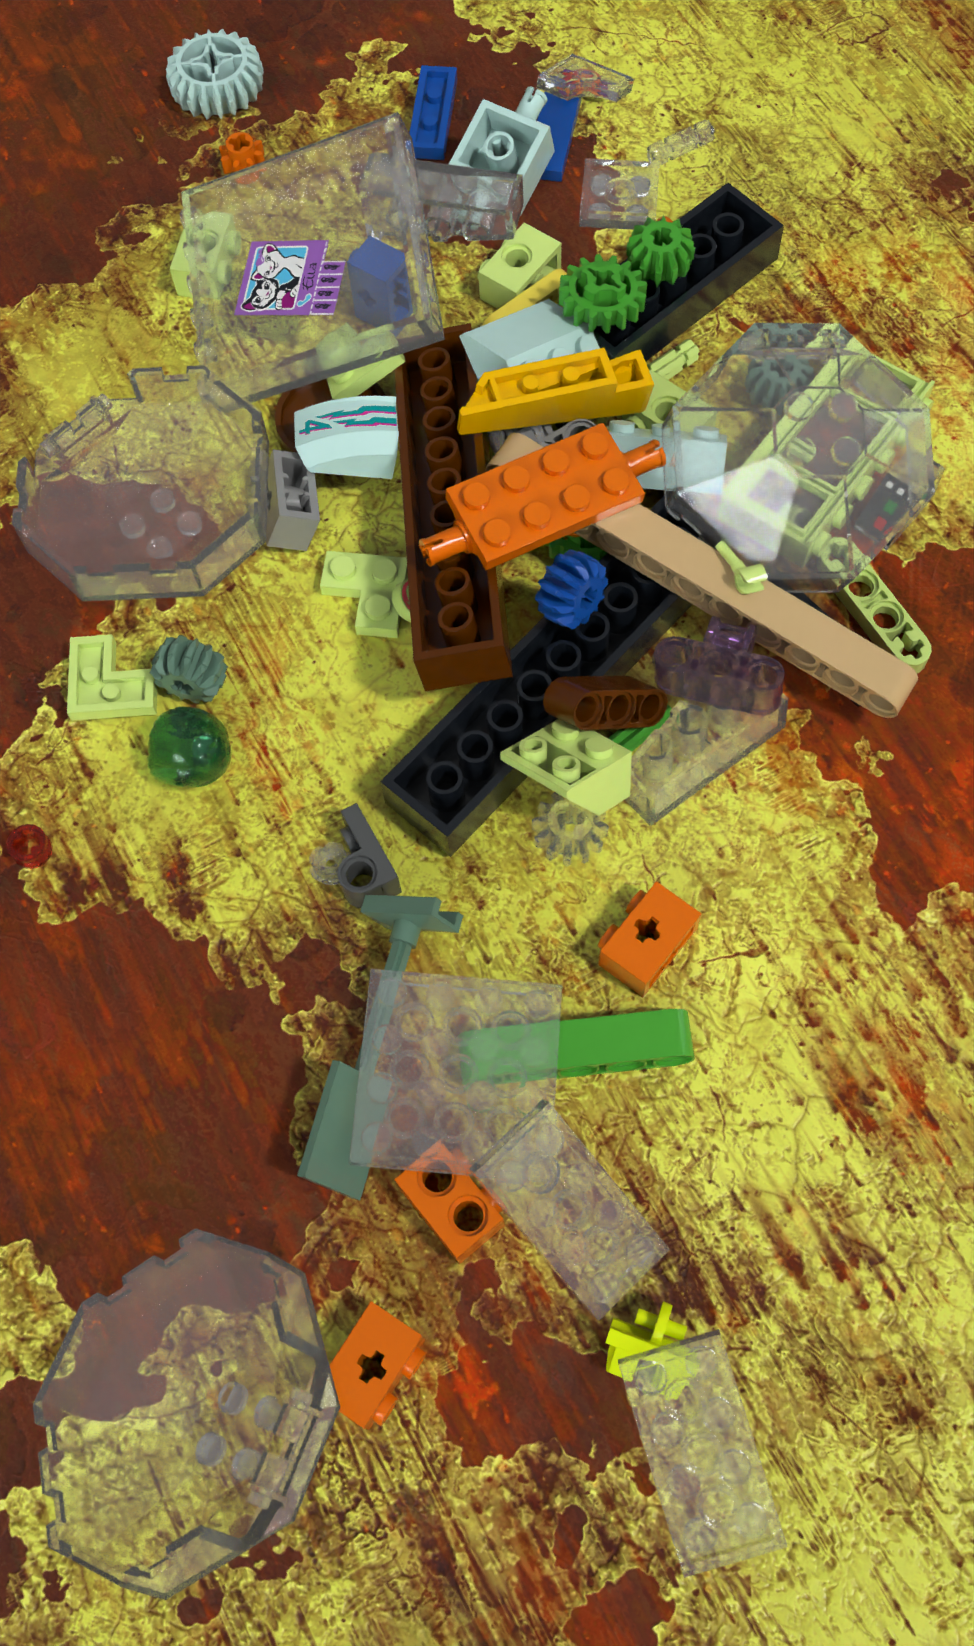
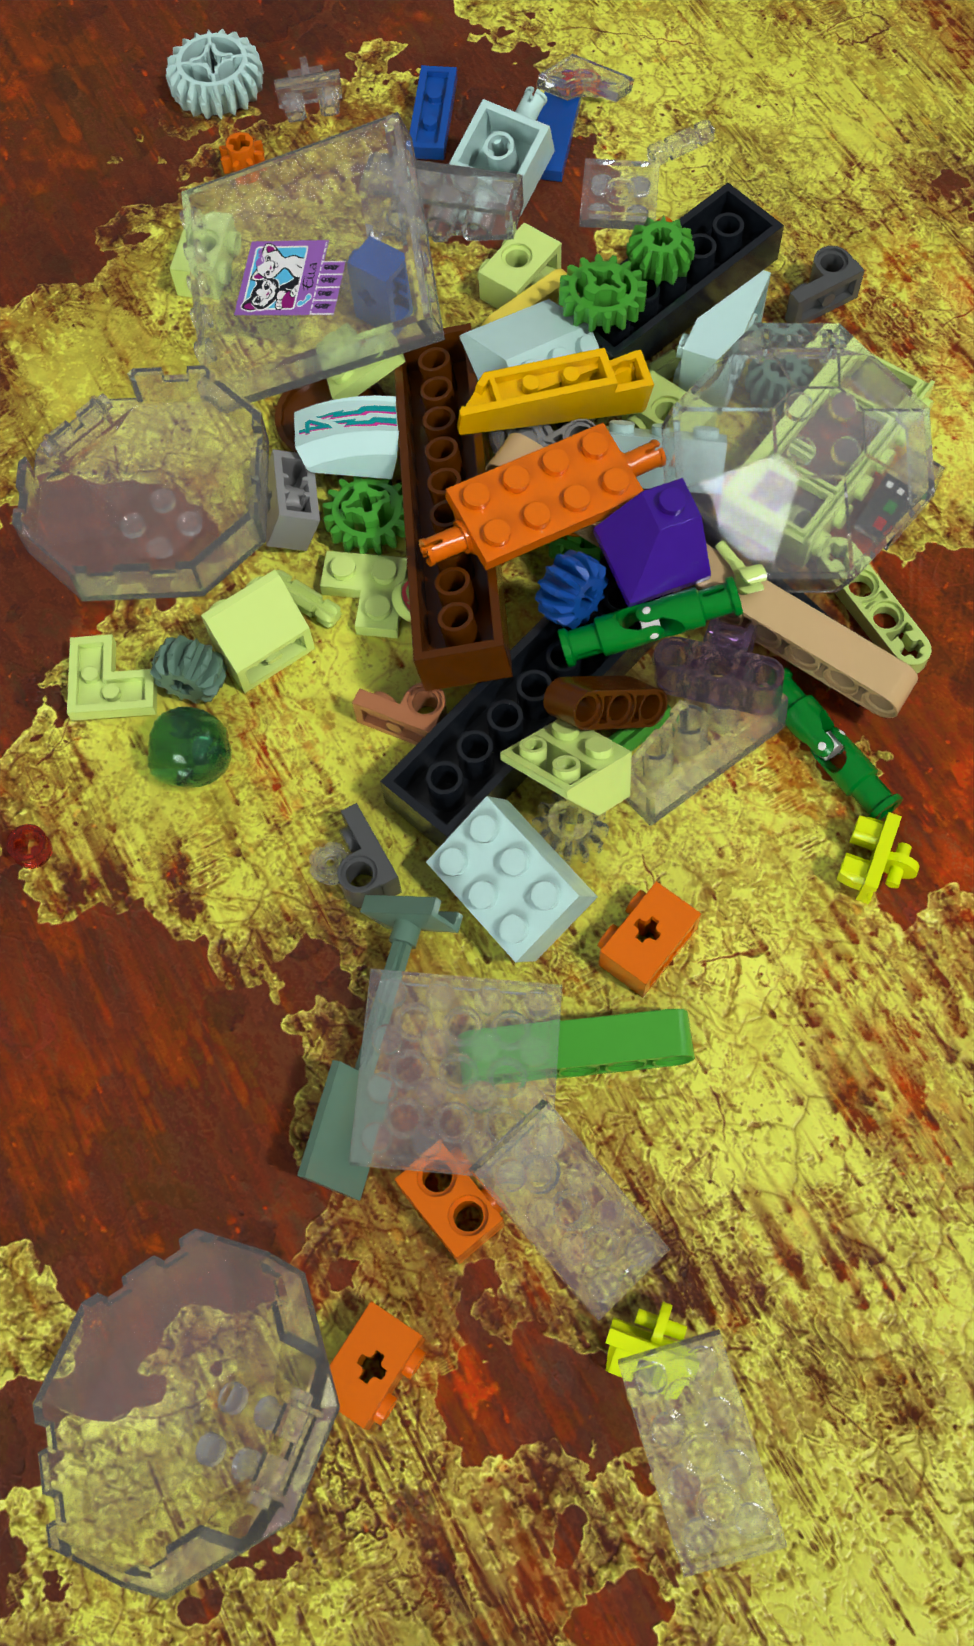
none -> yellowish green slope [201,569,315,693]
none -> clear hips [274,56,343,123]
none -> yellowish green axle [276,570,342,628]
none -> bright green gear [322,476,405,555]
none -> nougat plate [352,682,447,745]
none -> light aqua brick [426,796,598,963]
none -> green piece [558,576,743,667]
none -> dark purple slope [593,478,711,607]
none -> light aqua slope [673,270,771,416]
none -> green piece [758,668,903,820]
none -> dark grey plate [785,246,865,330]
none -> neon yellow hips [836,812,920,904]

